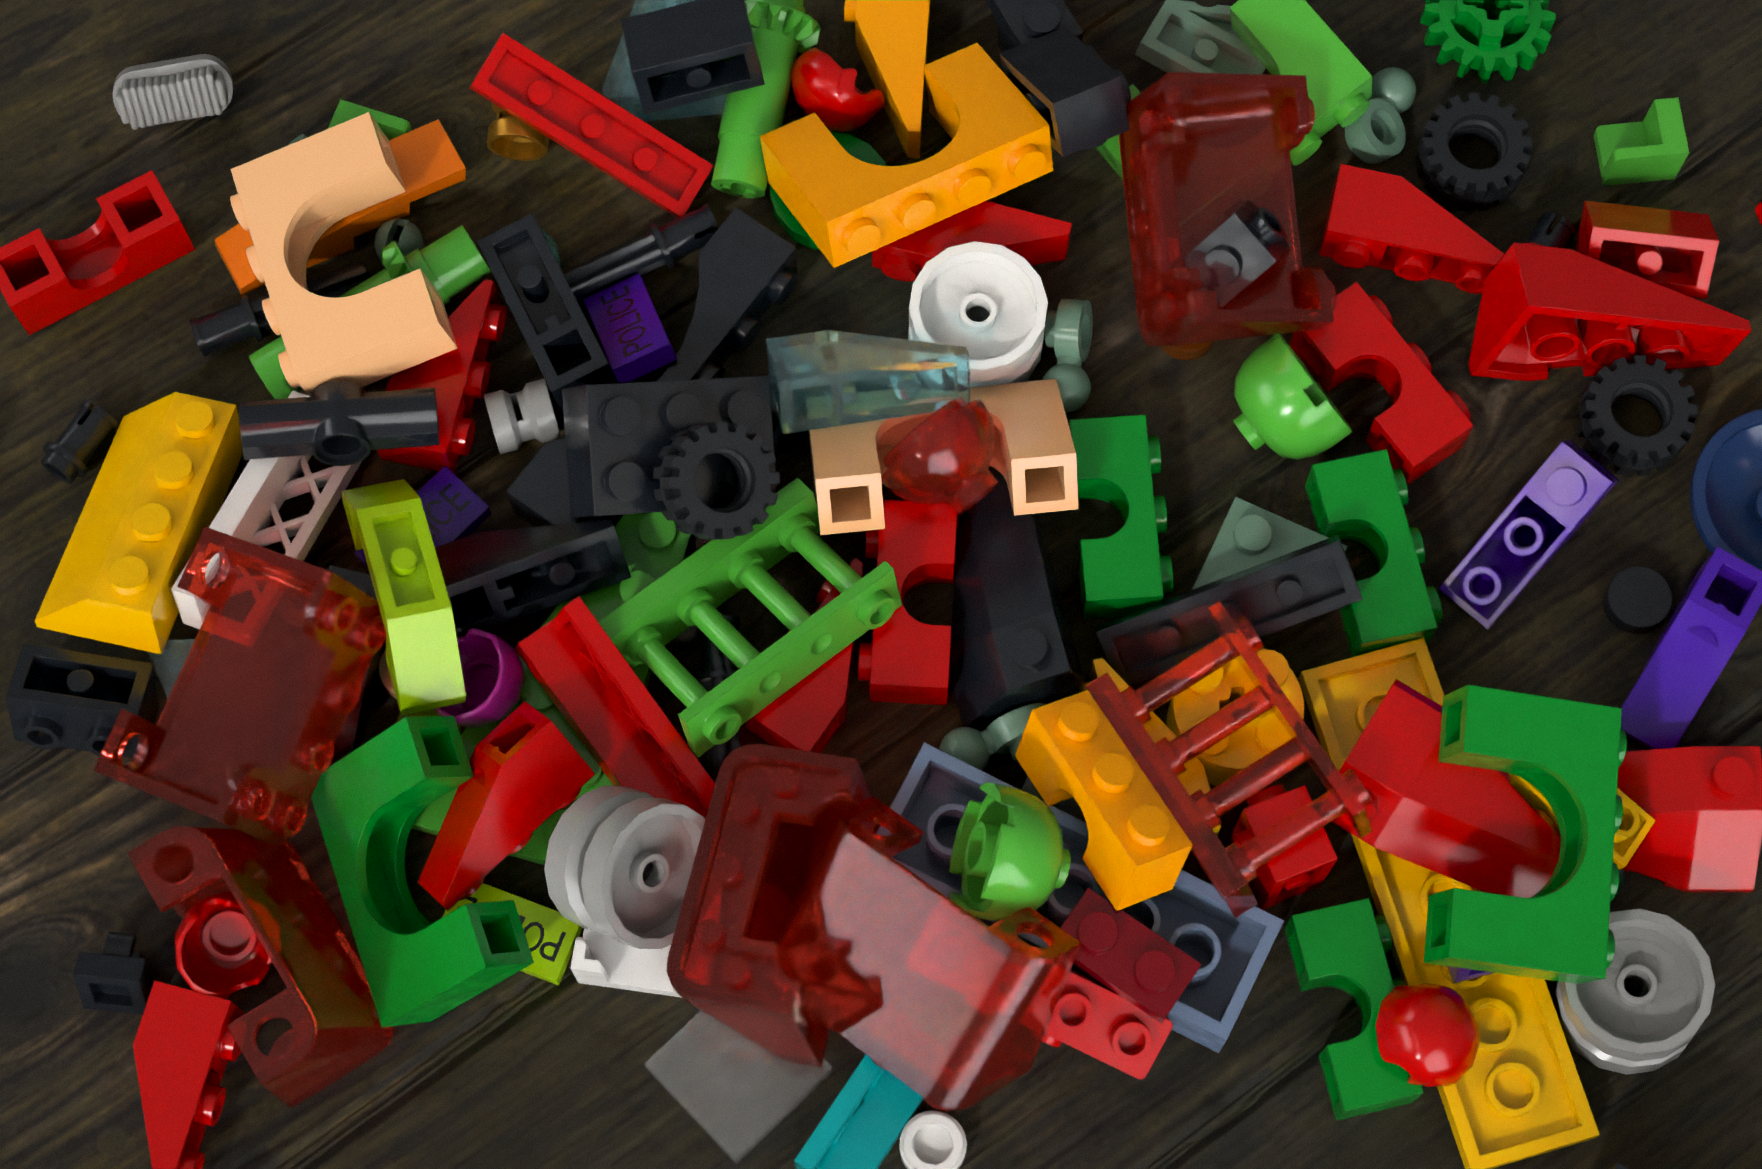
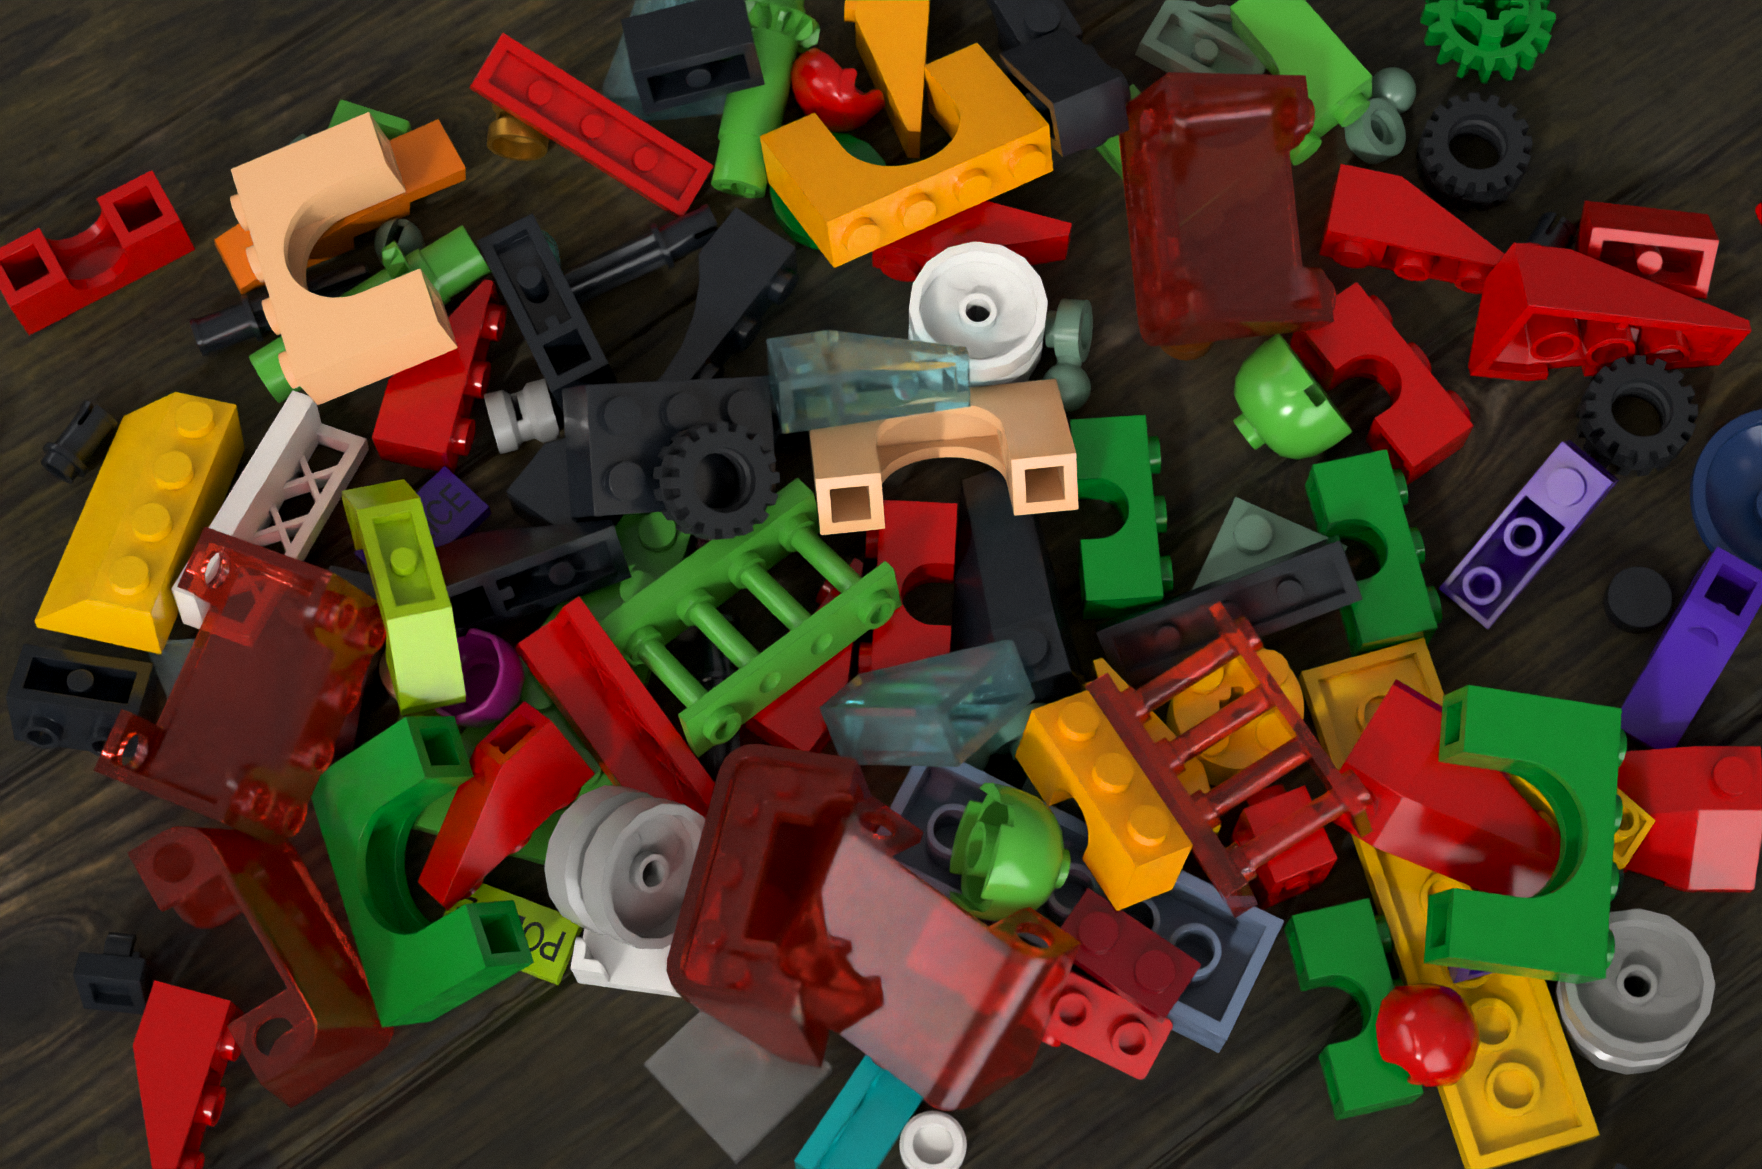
light grey piece [113,54,233,130] -> none
red hair [175,892,278,999] -> none
black piece [239,381,440,466] -> none
dark purple tile [583,273,677,383] -> none
clear red piece [881,397,999,515] -> none
black bracket [1180,200,1290,308] -> none
bright green panel [1593,97,1689,186] -> none
none -> clear light blue slope [819,640,1035,767]

